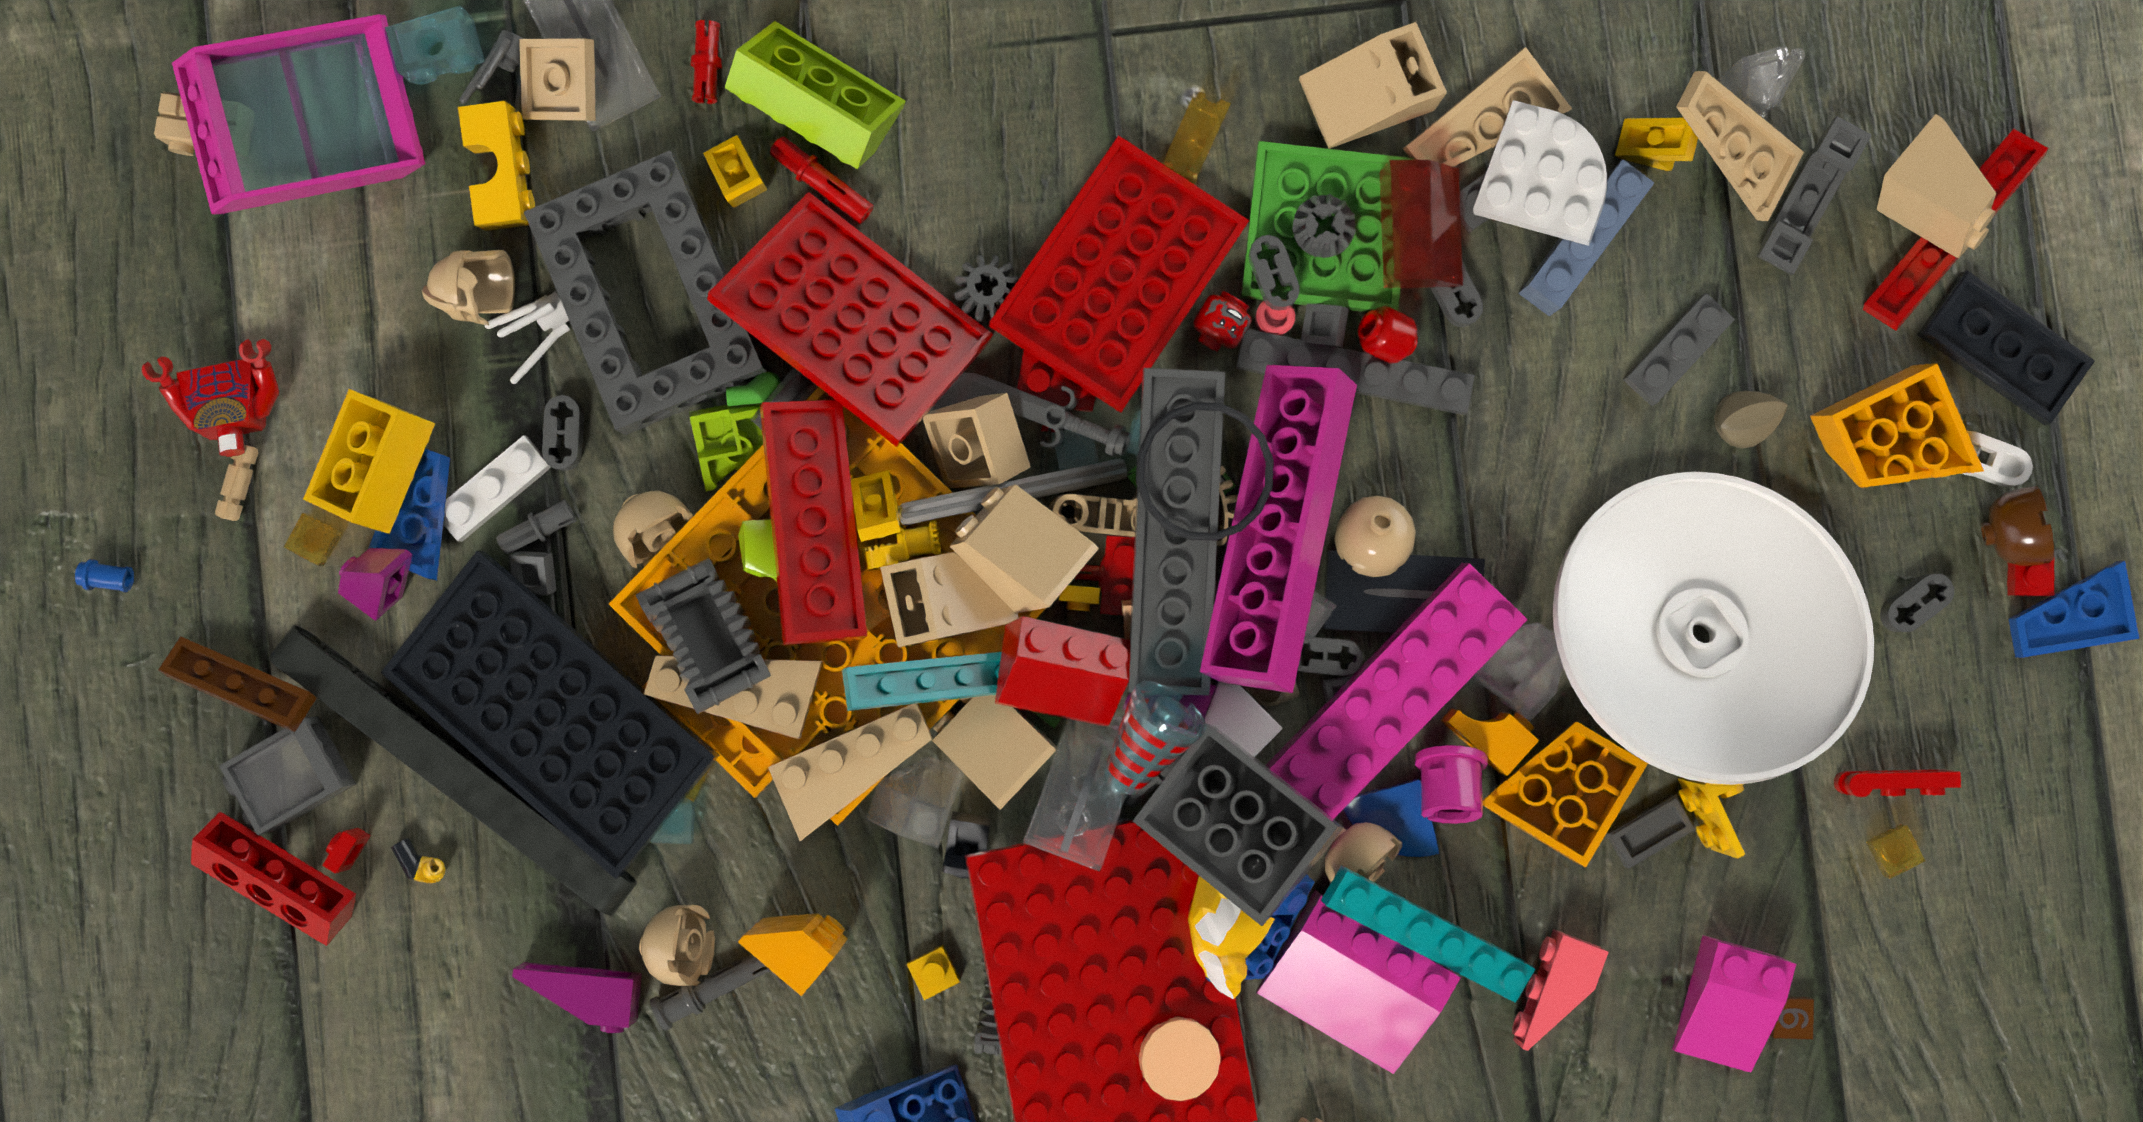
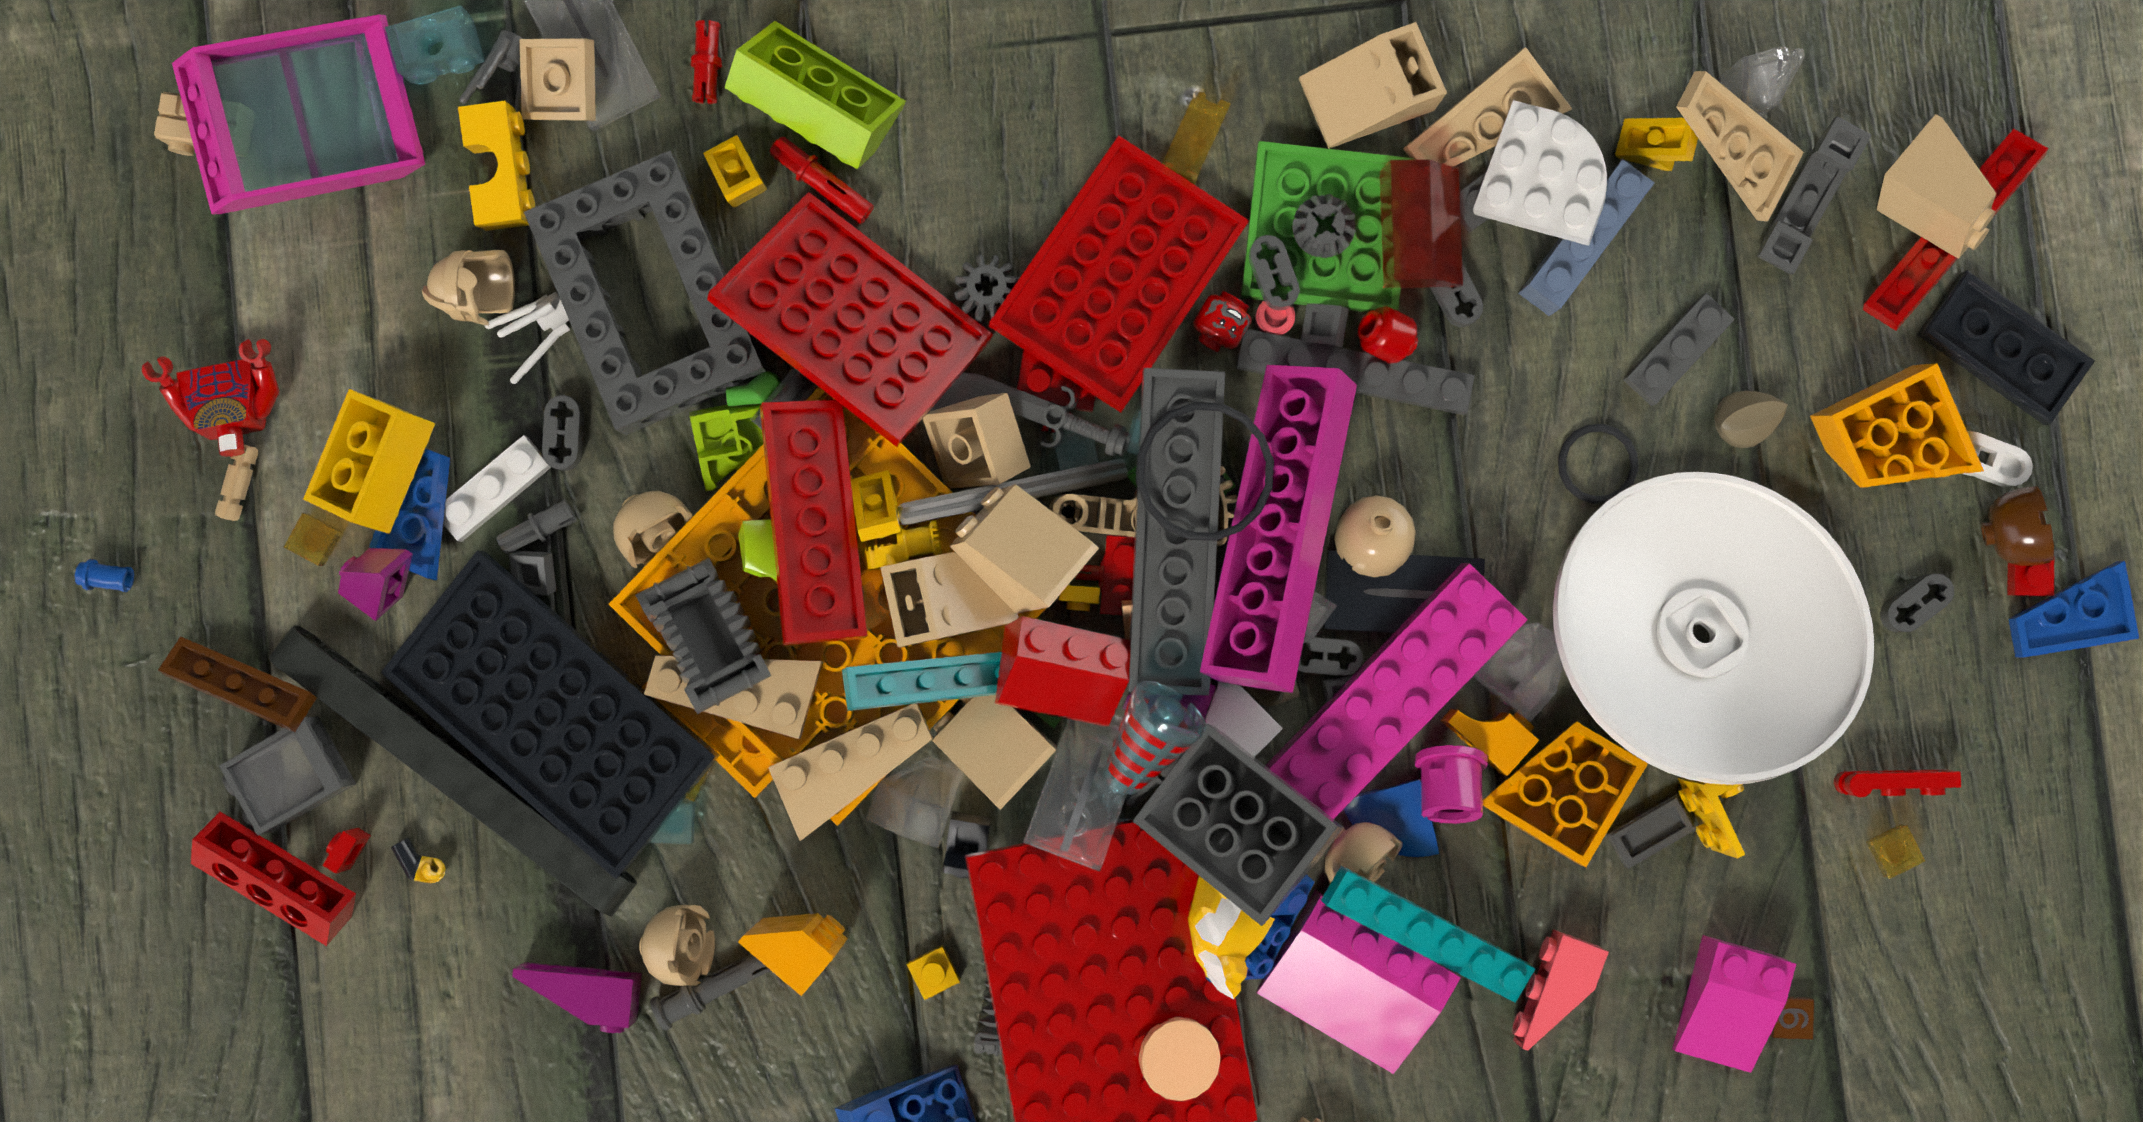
none -> black piece [1558,424,1639,504]

